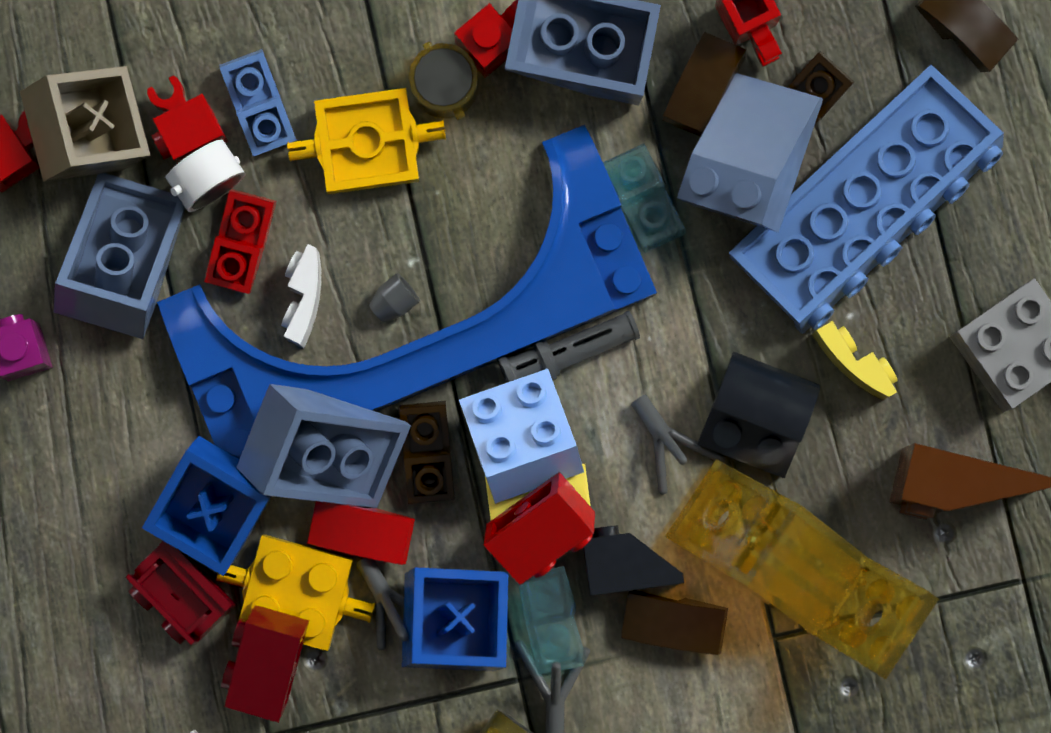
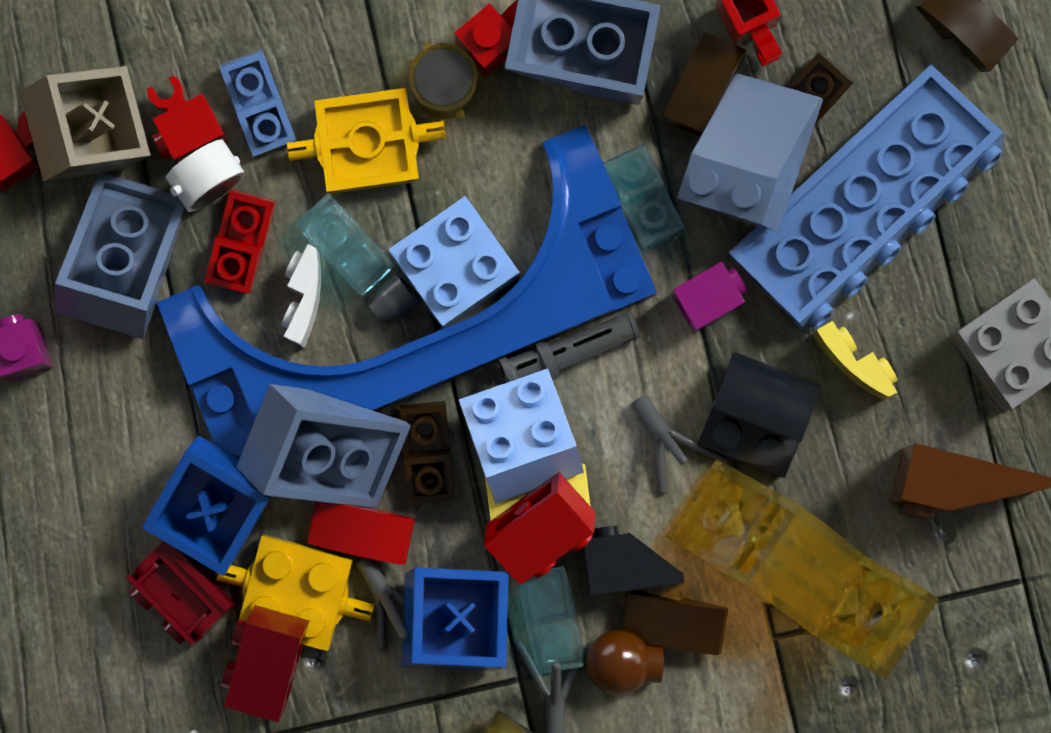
none -> clear light blue slope [295,193,396,297]
none -> light blue brick [388,196,520,329]
none -> reddish brown piece [586,630,664,696]
none -> magenta brick [671,262,747,334]

